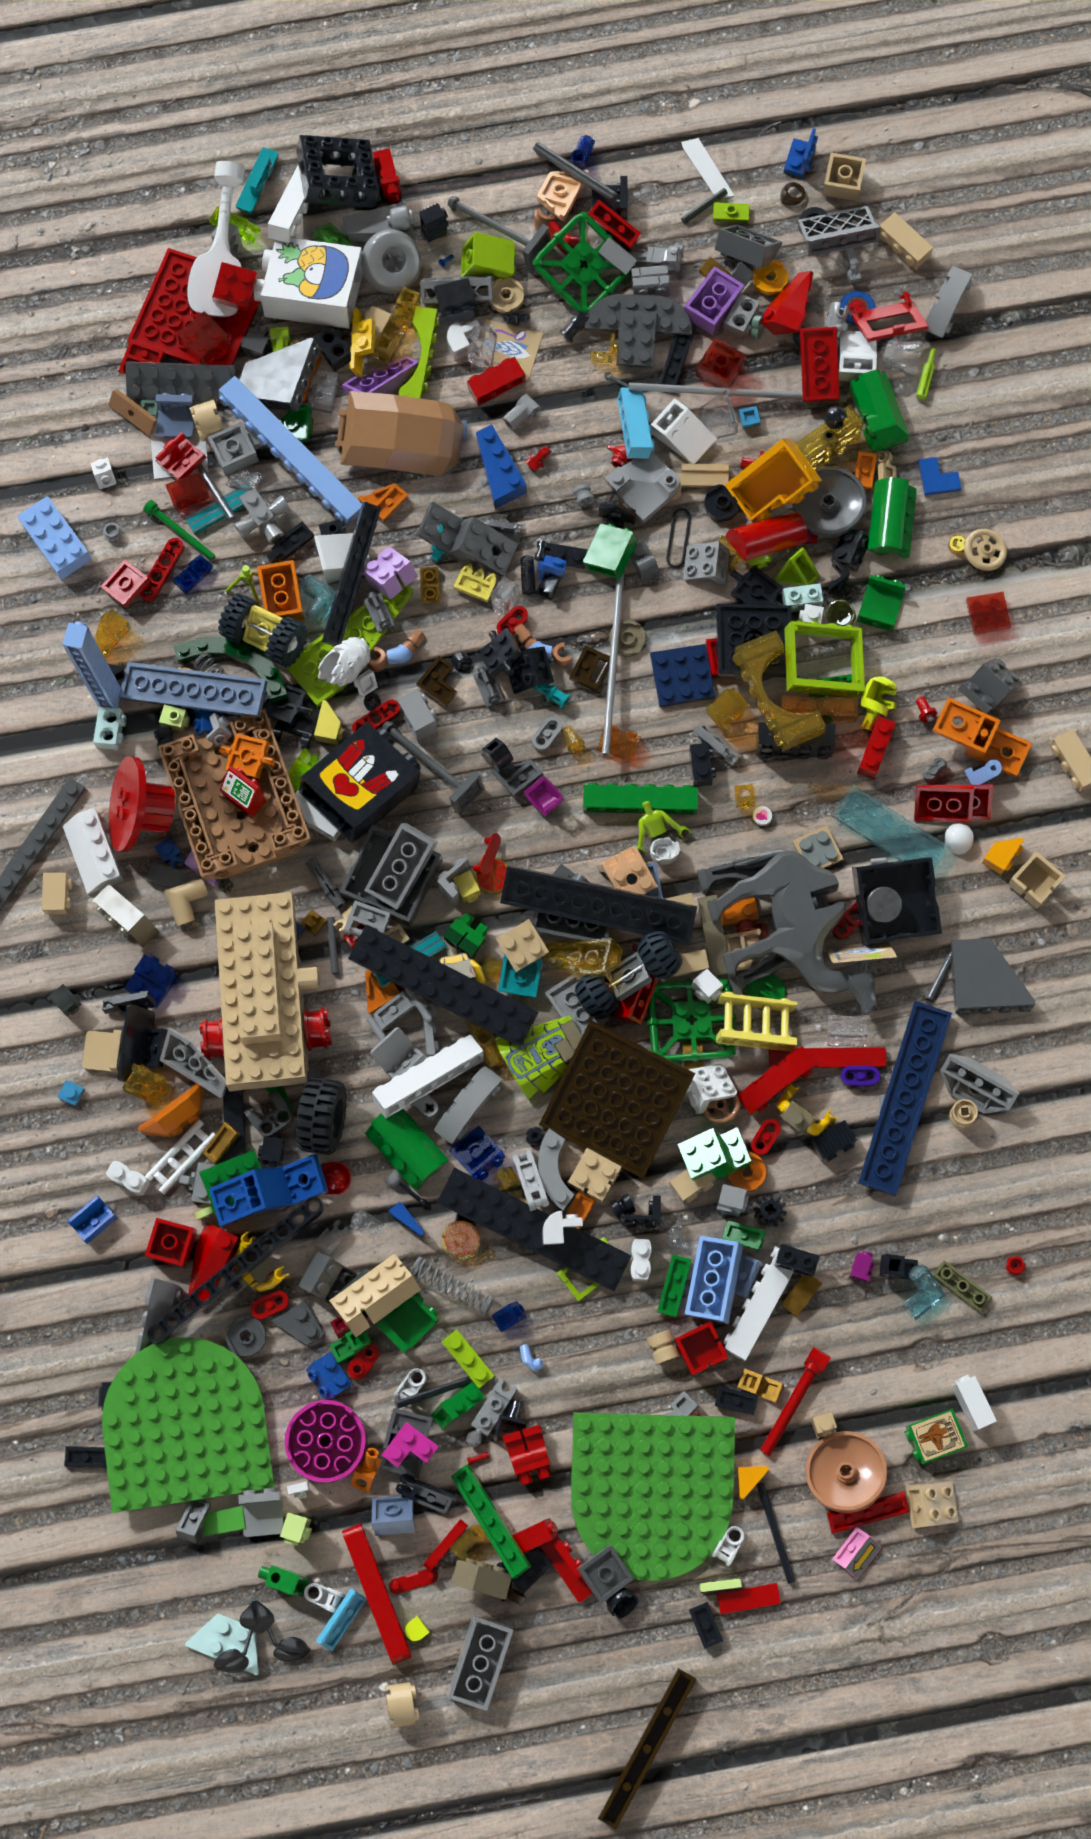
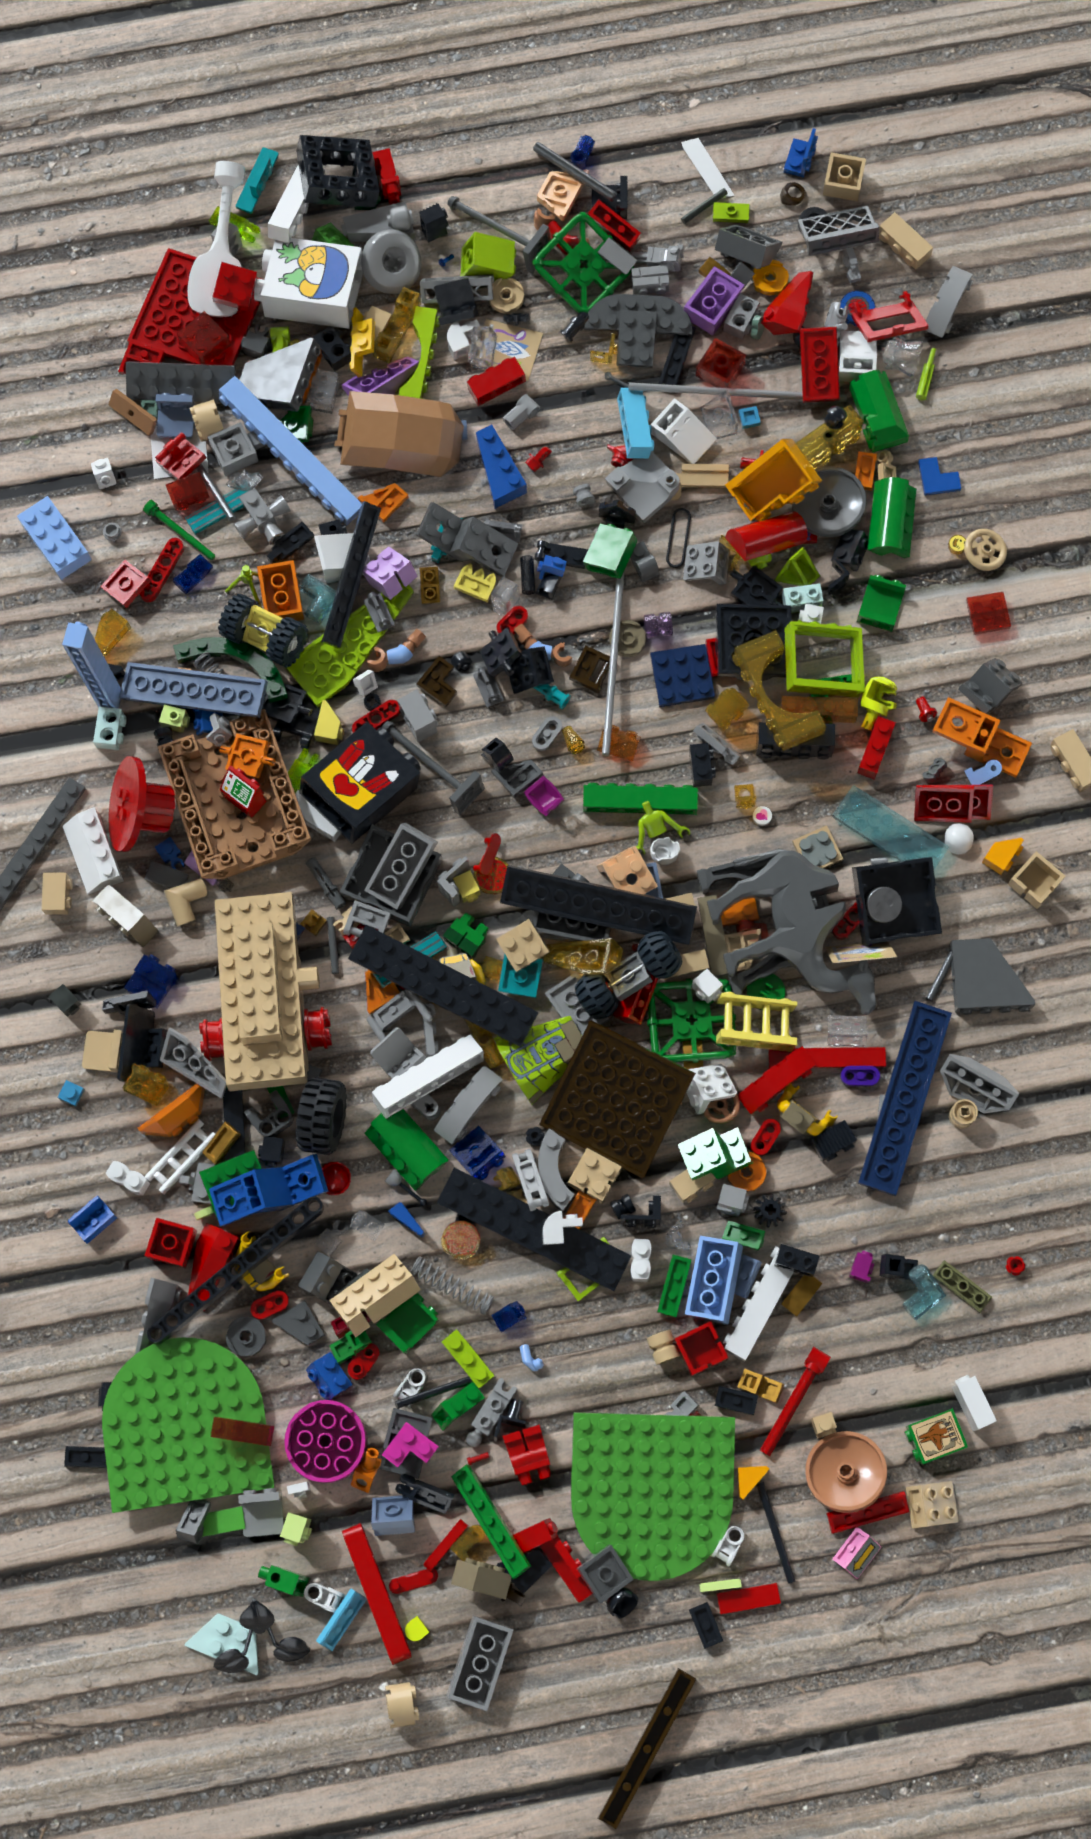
white head [318,637,370,687] -> none
black plate [704,484,740,522] -> none
olive hair [826,600,856,626] -> none
none -> clear red slope [211,1417,274,1446]
none -> clear purple wheel [644,611,673,639]

